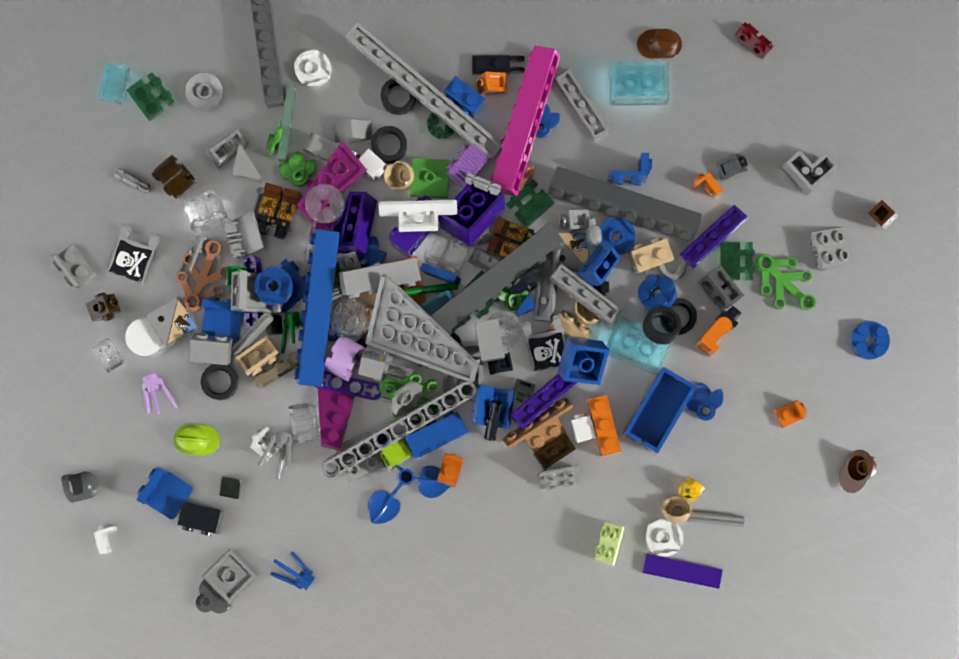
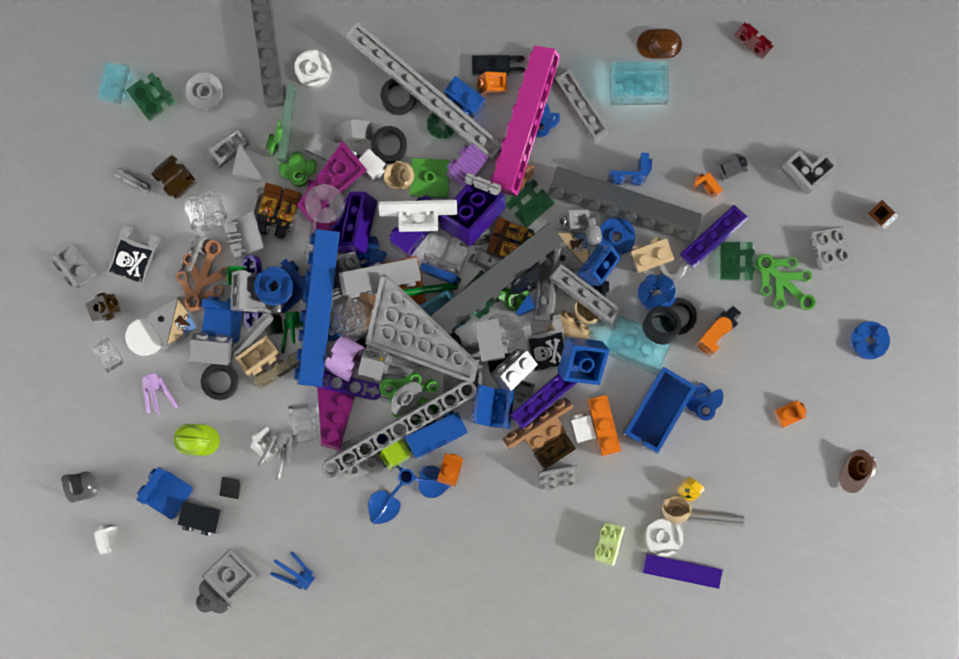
black pin [484,400,503,441] -> none
dark grey brick [698,265,744,312] -> none
none -> brick [490,349,538,391]

